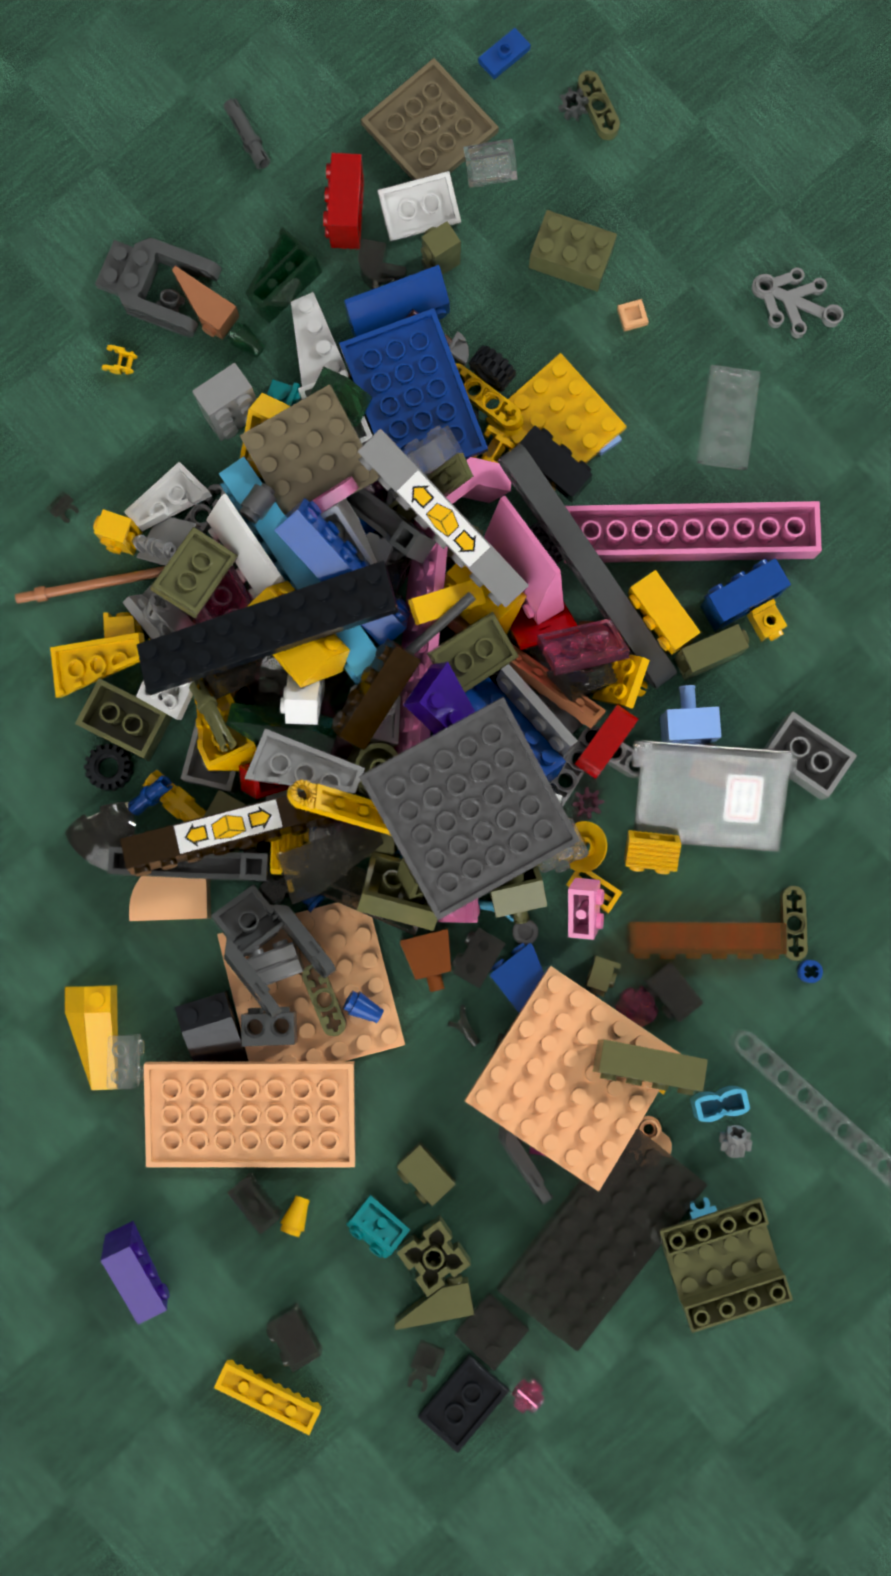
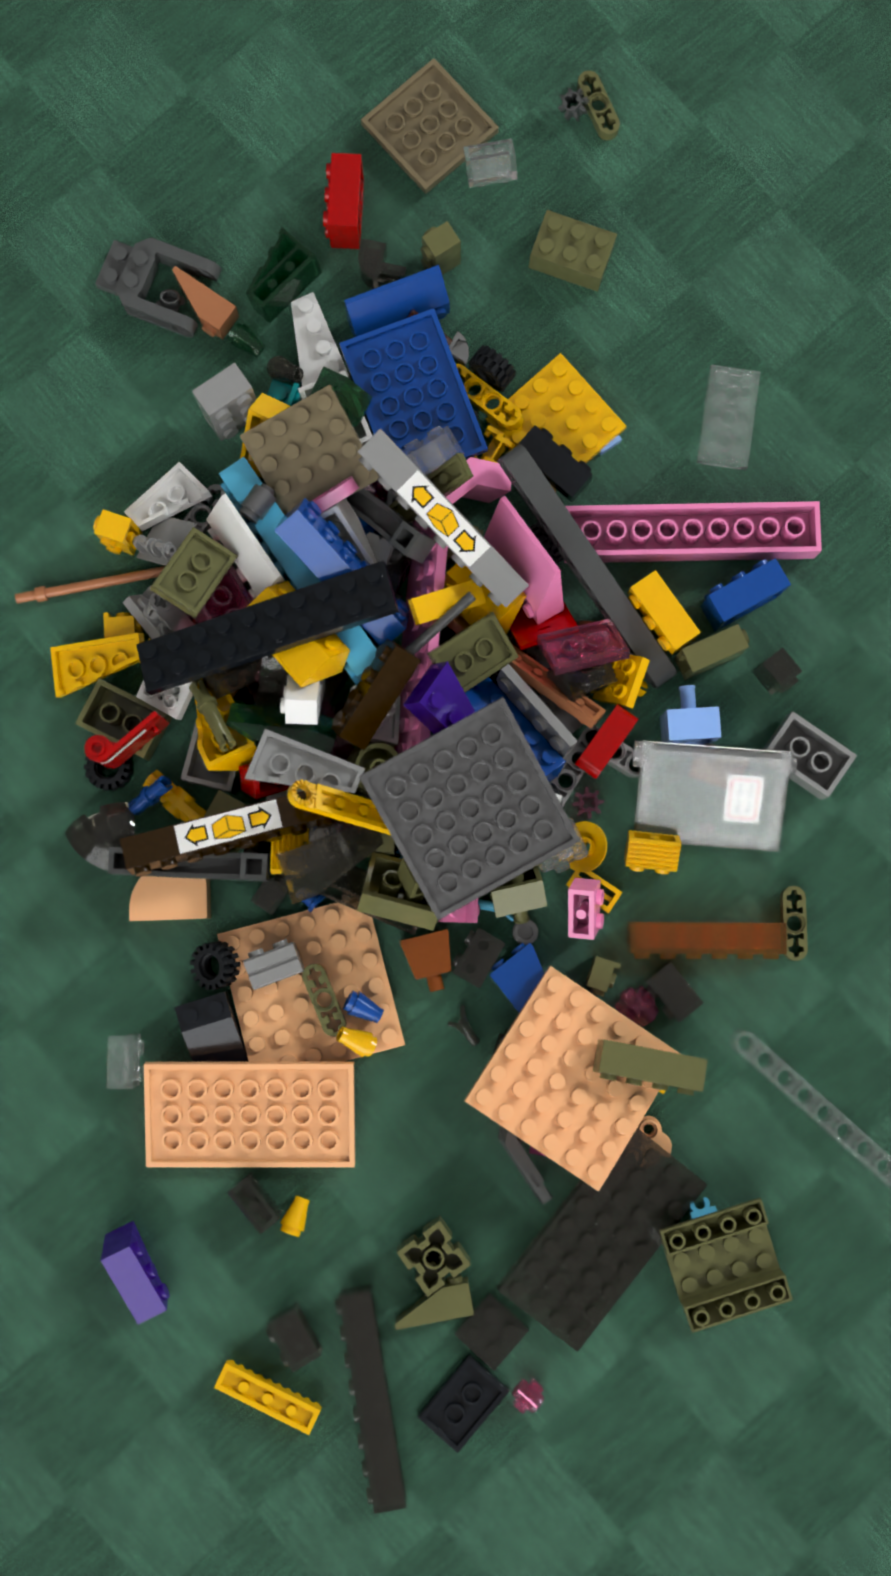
clear smoke tile [46,491,79,523] -> none
yellow wedge [65,985,118,1090] -> none
yellow piece [101,345,138,375] -> none
dark grey plate [211,884,336,1019] -> none
dark grey pin [223,98,271,170] -> none
dark grey brick [241,1007,297,1047] -> none
teal bracket [346,1195,410,1258] -> none
white tile [377,171,461,242] -> none
olive brick [397,1142,456,1206] -> none
clear smoke plate [408,1339,445,1393] -> none
blue plate [478,28,531,80] -> none
light nougat tile [617,299,649,332] -> none
medium azure brick [690,1086,750,1122] -> none
light grey gear [719,1125,753,1158] -> none
yellow brick [747,599,787,642] -> none
light grey plant [752,268,844,338] -> none
blue bush [797,960,823,983] -> none
none -> red door [84,711,170,769]
none -> black tyre [190,941,240,990]
none -> clear smoke cone [267,356,303,383]
none -> clear smoke brick [335,1284,407,1514]
none -> yellow cone [336,1026,377,1057]
none -> clear smoke brick [752,647,802,695]

